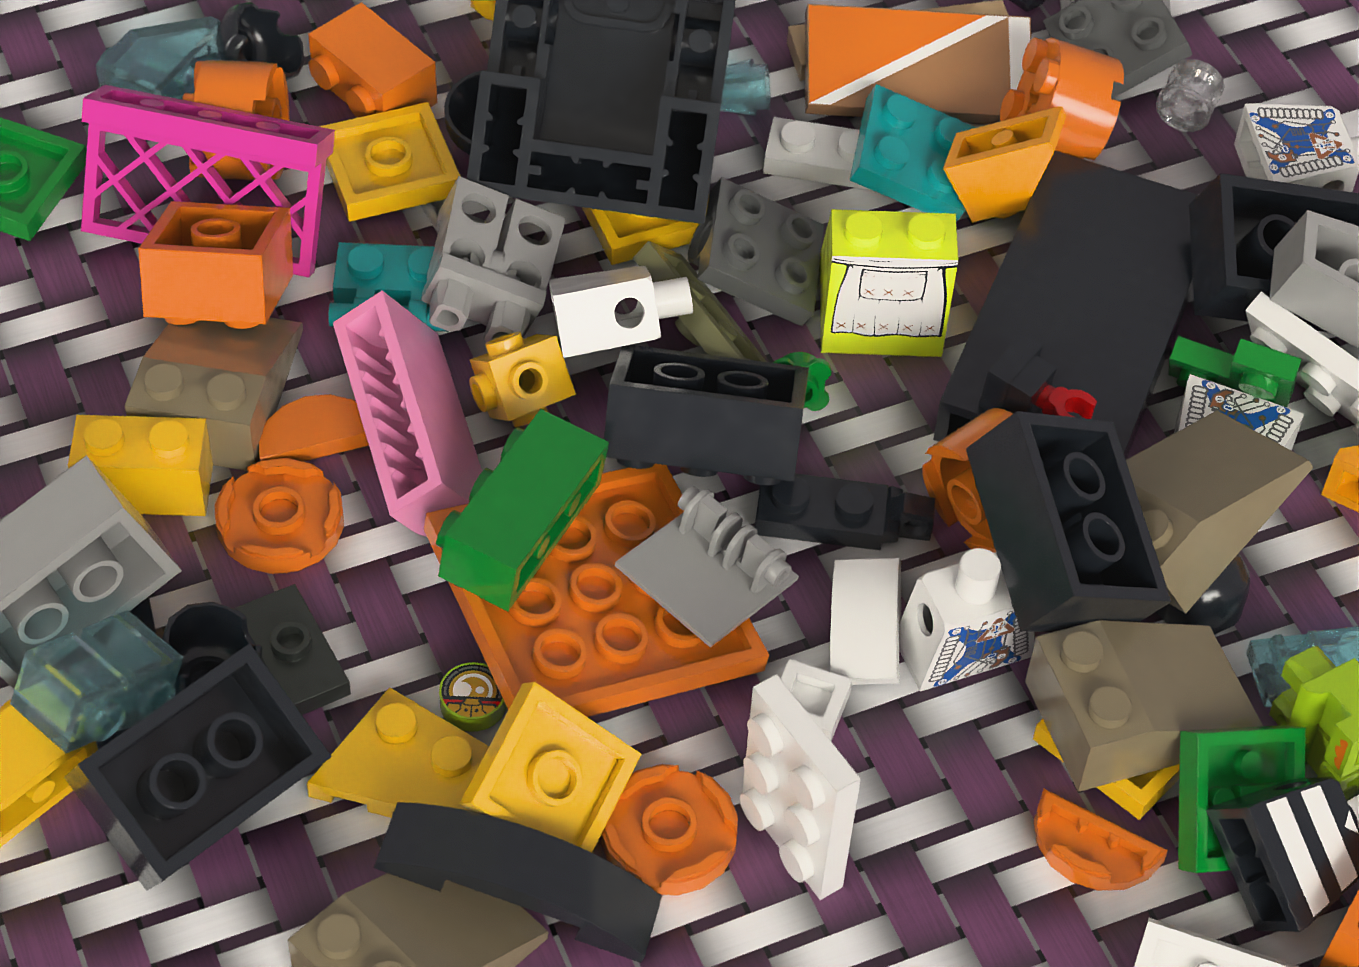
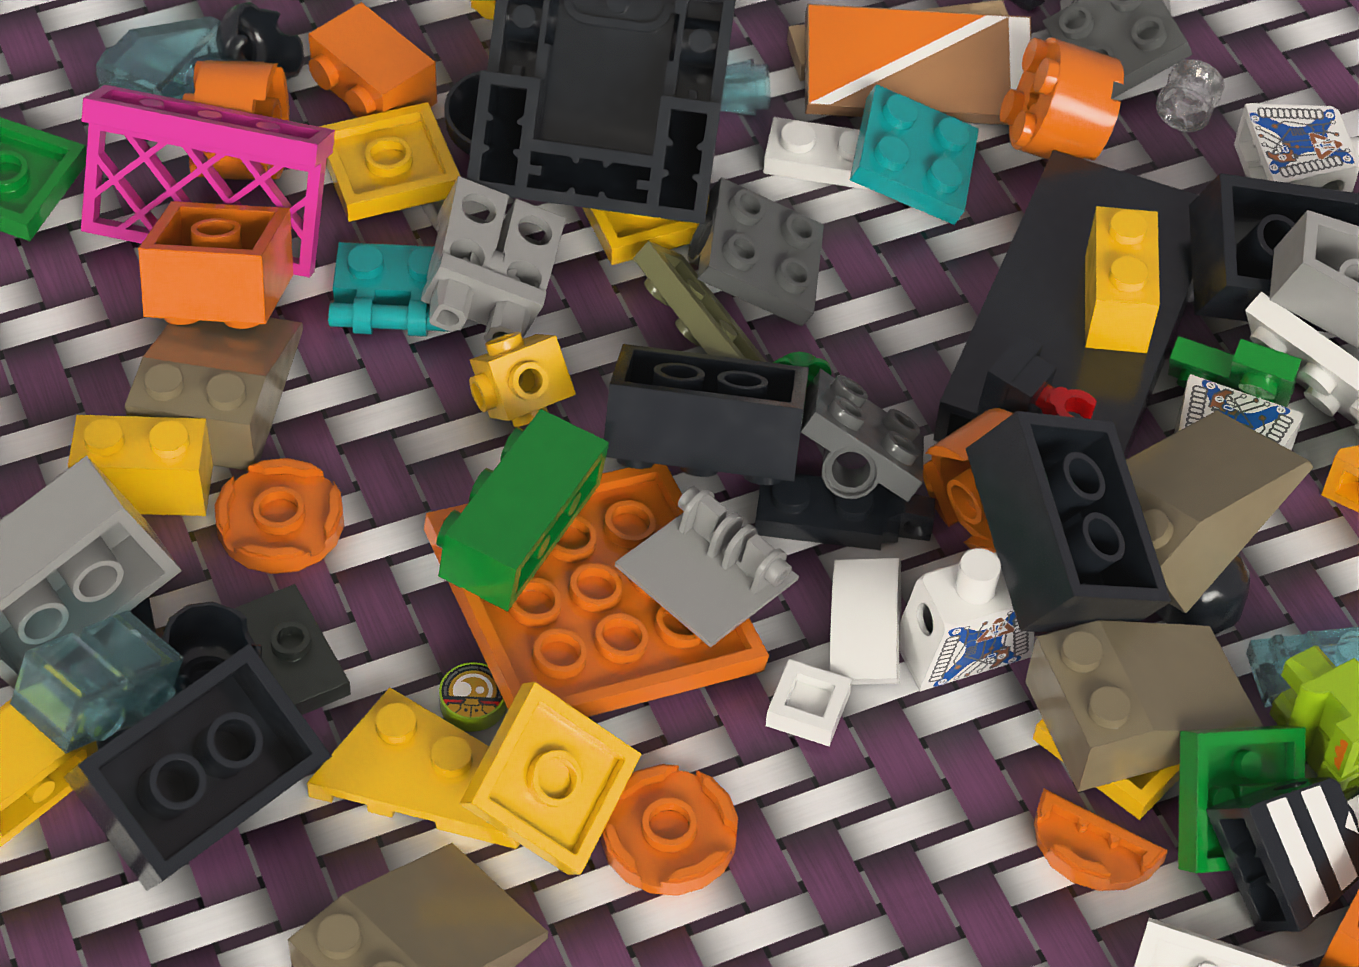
orange tile [259,394,369,461] -> none
bright pink brick [333,291,482,537] -> none
black slope [374,802,662,963] -> none
white torso [549,266,693,358] -> none
white plate [740,674,861,900] -> none
slope [819,209,958,357] -> none
light orange slope [943,106,1066,222] -> none
none -> dark grey plate [801,369,924,502]
none -> yellow brick [1085,206,1160,353]

